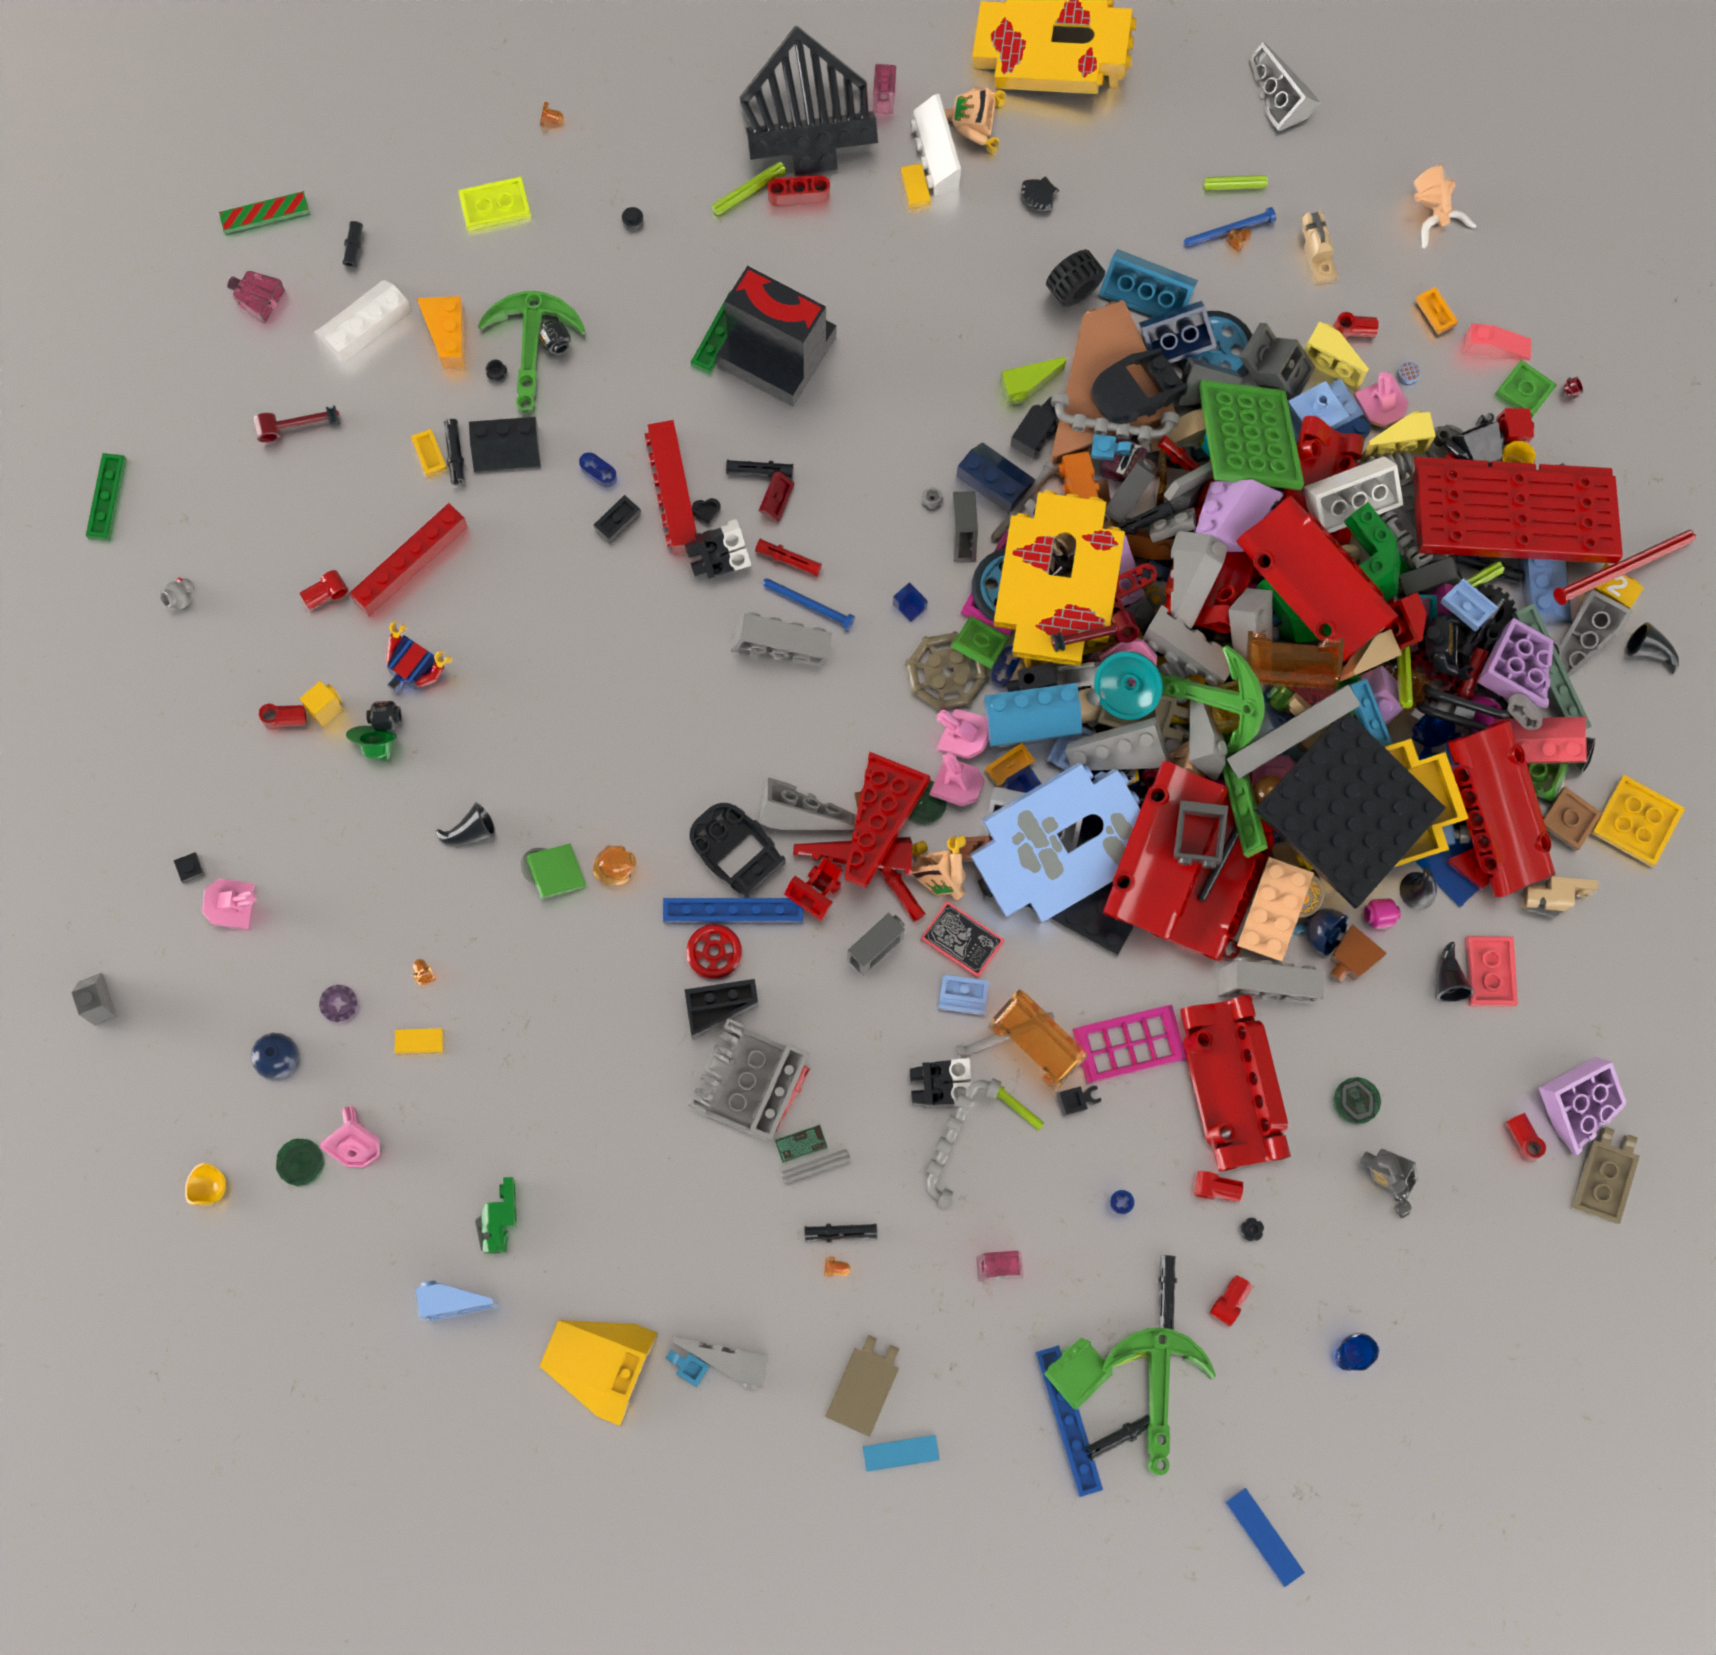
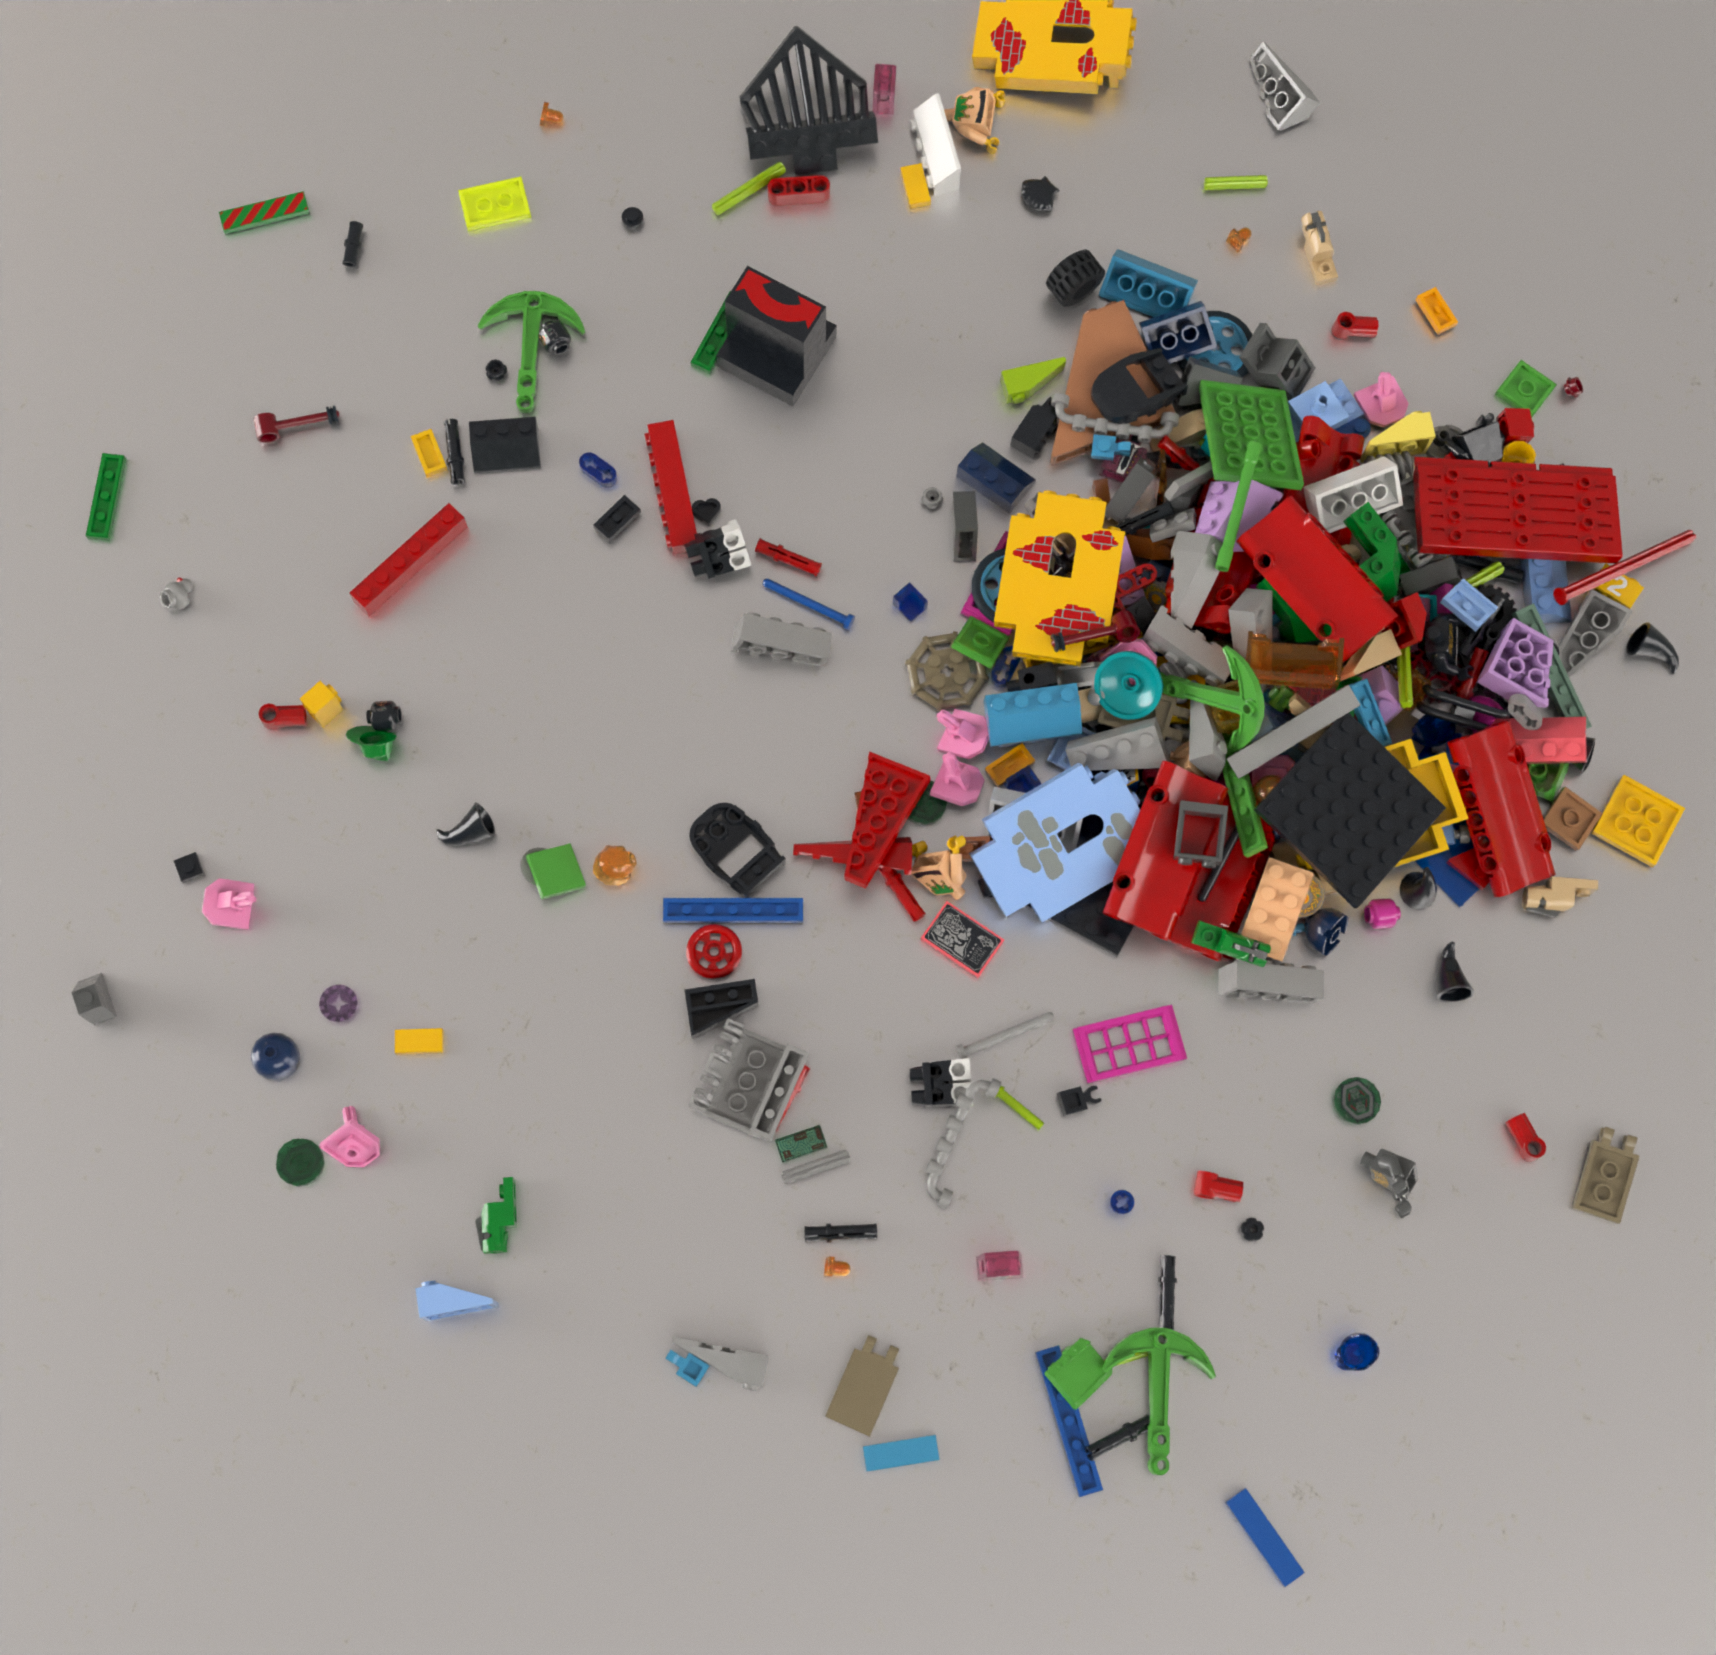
yellow helmet [185,1163,226,1206] -> none
clear pink torso [227,271,285,324] -> none
red piece [299,570,348,611] -> none
white slope [315,280,411,364] -> none
torso [386,620,452,693] -> none
clear orange piece [412,959,436,987] -> none
light orange wedge [416,296,466,369] -> none
yellow wedge [539,1320,658,1426] -> none
black pin [726,459,794,478] -> none
dark red plate [758,472,795,522] -> none
light grey wedge [759,777,855,830] -> none
red tile [784,857,843,921] -> none
dark grey window [847,912,905,976] -> none
light blue plate [938,974,989,1016] -> none
clear orange windscreen [988,989,1088,1093] -> none
light grey bar [991,461,1058,541] -> none
orange wedge [1058,451,1104,501] -> none
red panel [1180,995,1291,1172] -> none
blue bar [1184,207,1276,246] -> none
red piece [1209,1275,1254,1327] -> none
light yellow slope [1304,321,1369,391] -> none
dark orange torso [1329,924,1387,983] -> none
tile [1397,361,1421,384] -> none
light nougat helmet [1413,164,1477,249] -> none
coral slope [1465,323,1531,360] -> none
coral tile [1465,936,1518,1007] -> none
lavender wedge [1539,1057,1627,1156] -> none
none -> green plate [1191,920,1271,967]
none -> bright green piece [1215,441,1262,572]

